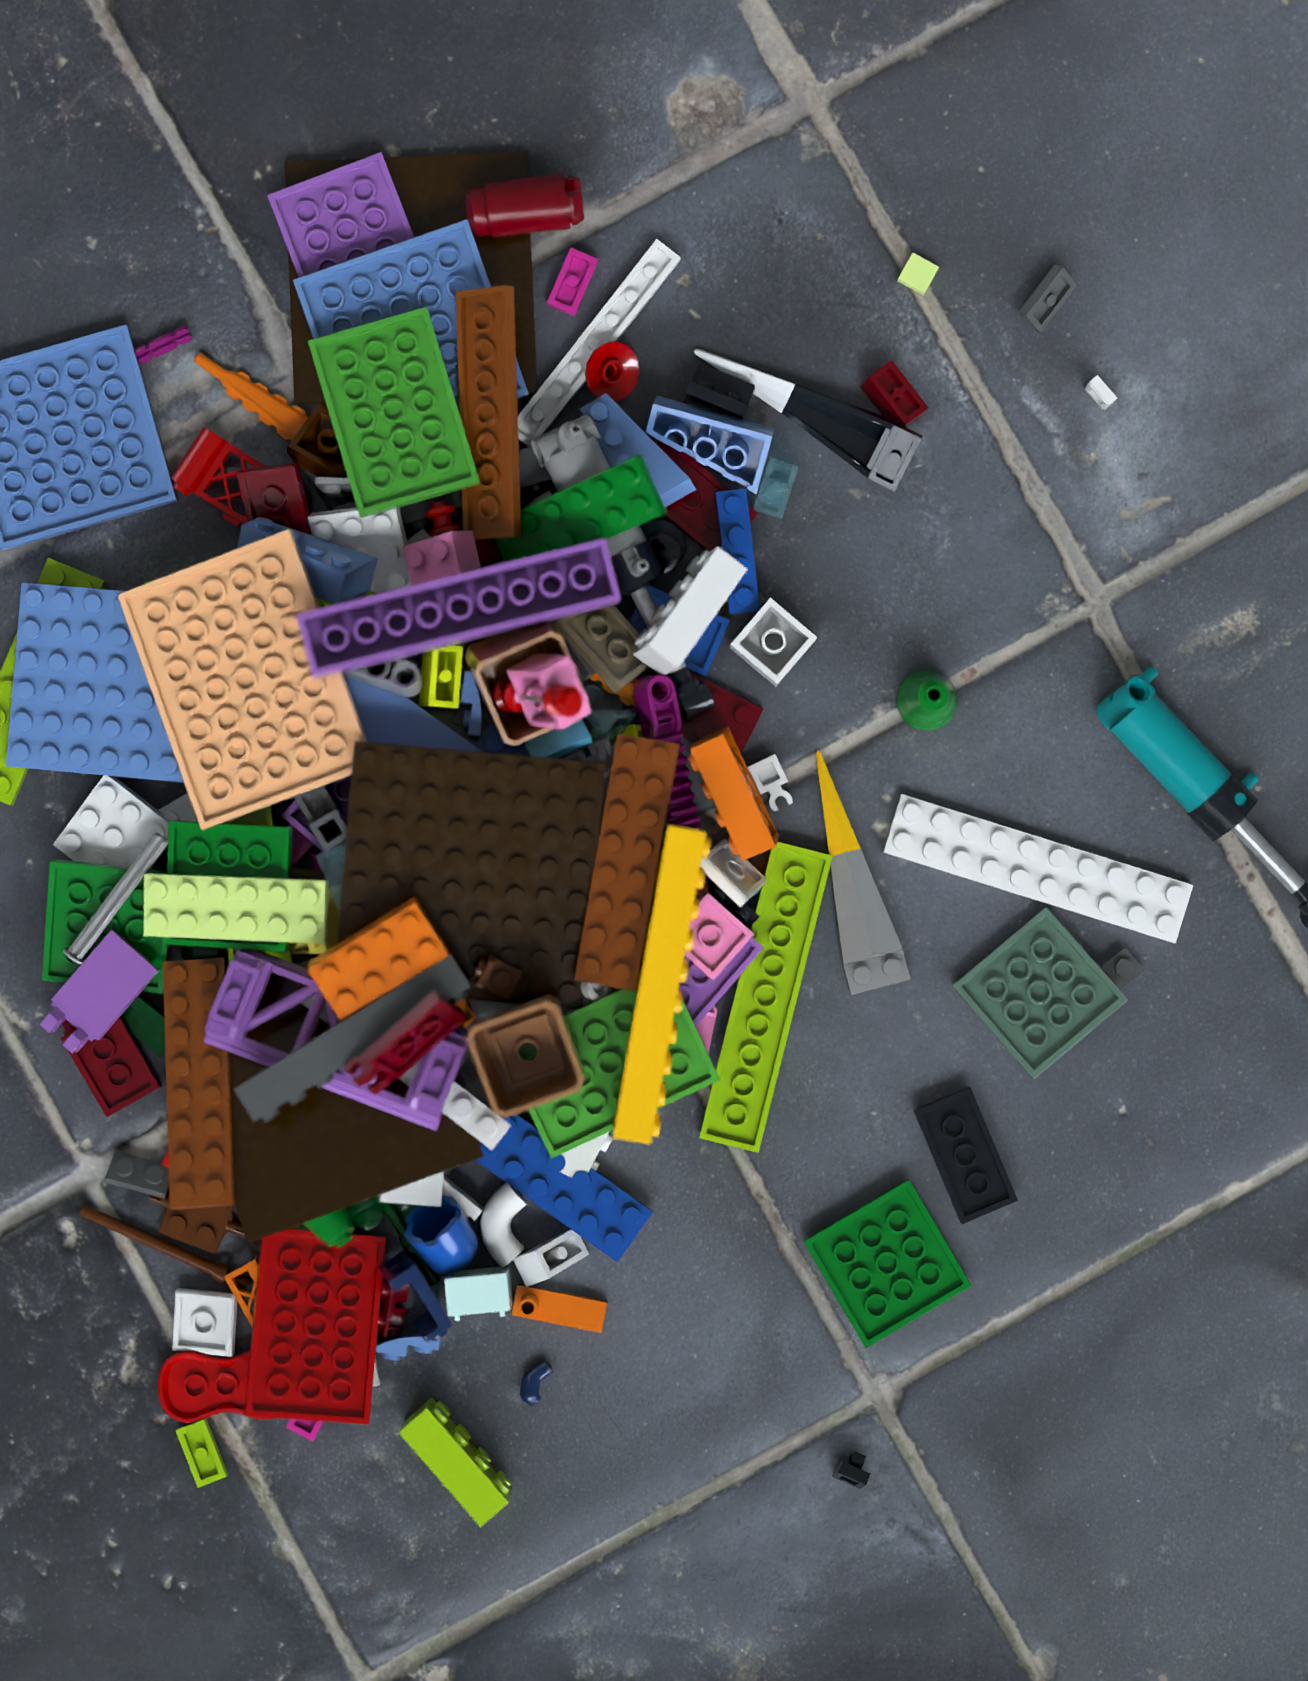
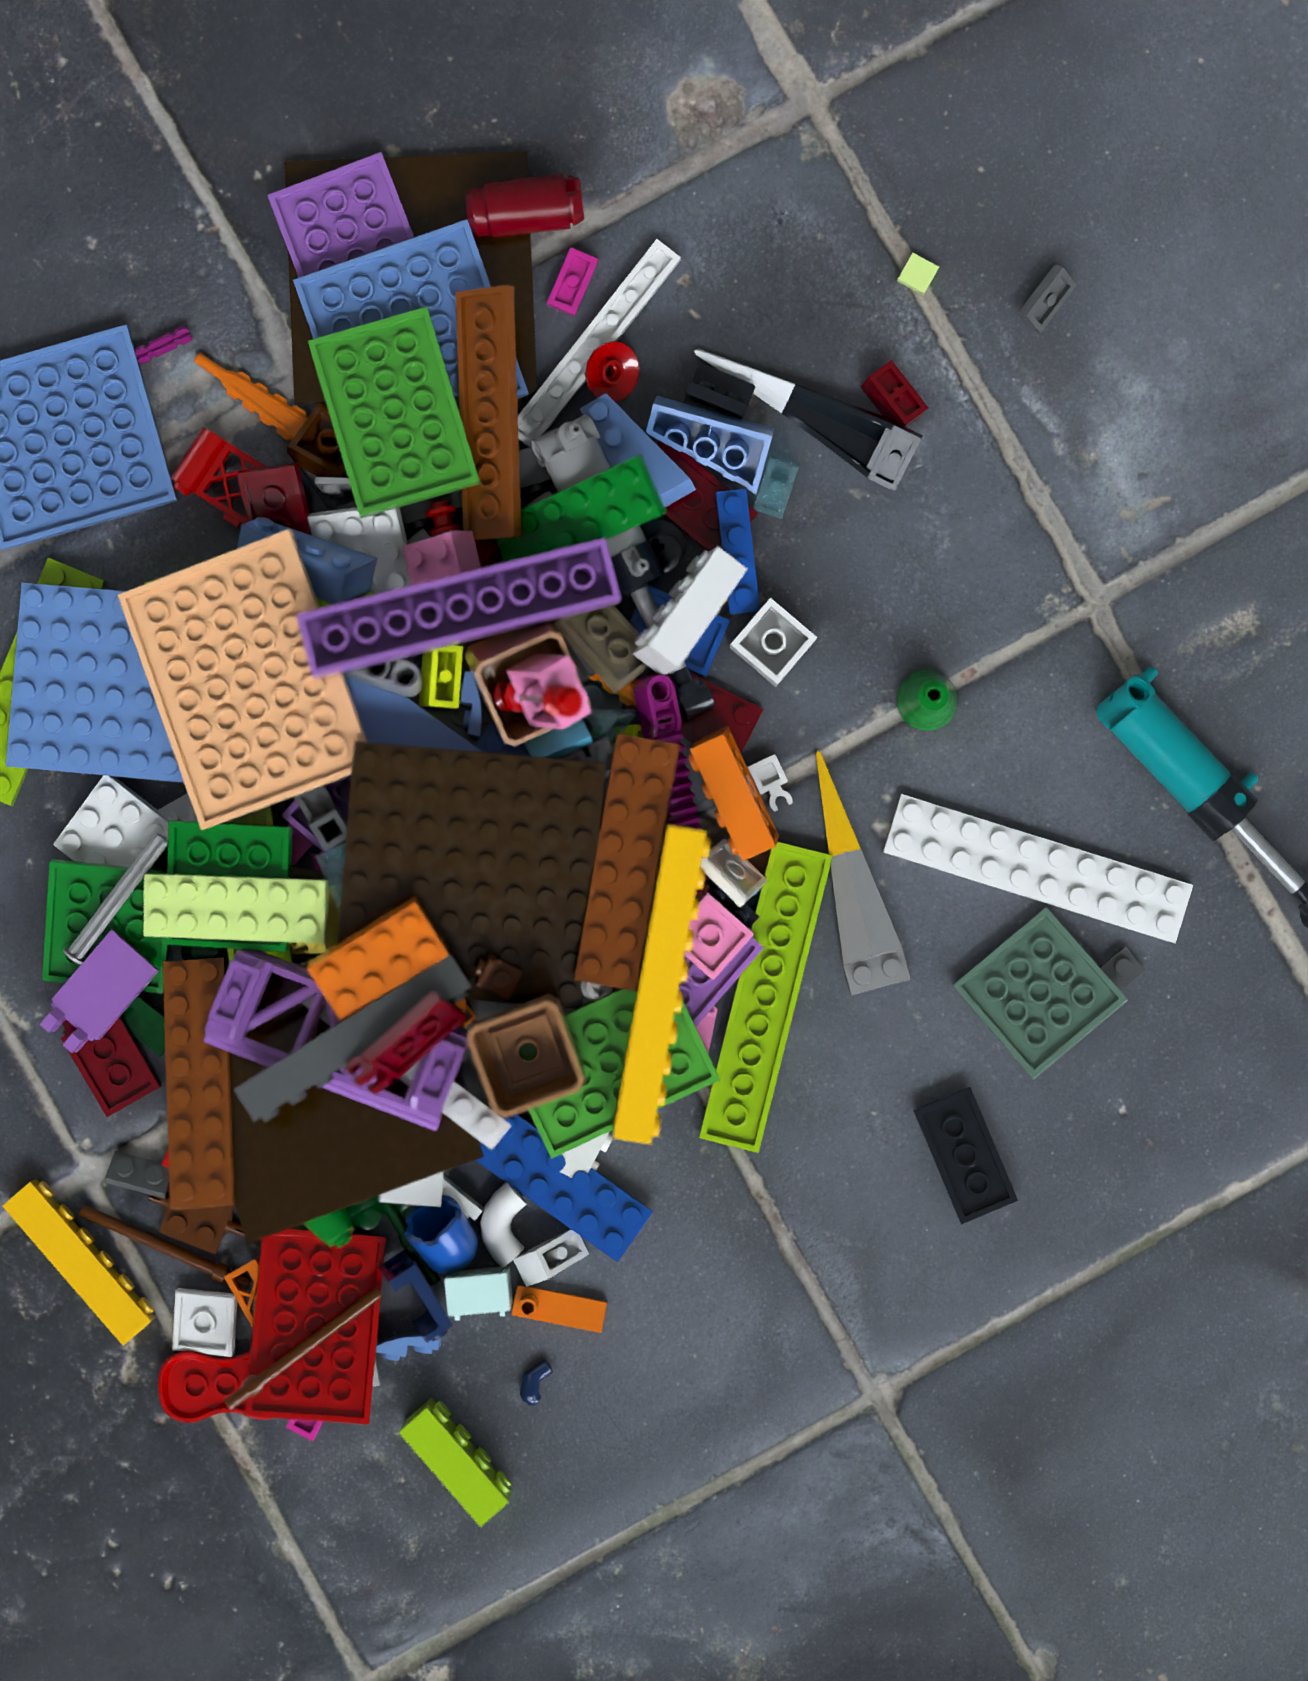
lime plate [175,1419,228,1488] -> none
dark red hinge [377,1277,410,1337] -> none
green plate [803,1179,971,1348] -> none
black tile [832,1451,871,1489] -> none
white tile [1085,375,1117,410] -> none
none -> yellow brick [2,1179,156,1346]
none -> reddish brown bar [224,1287,383,1410]

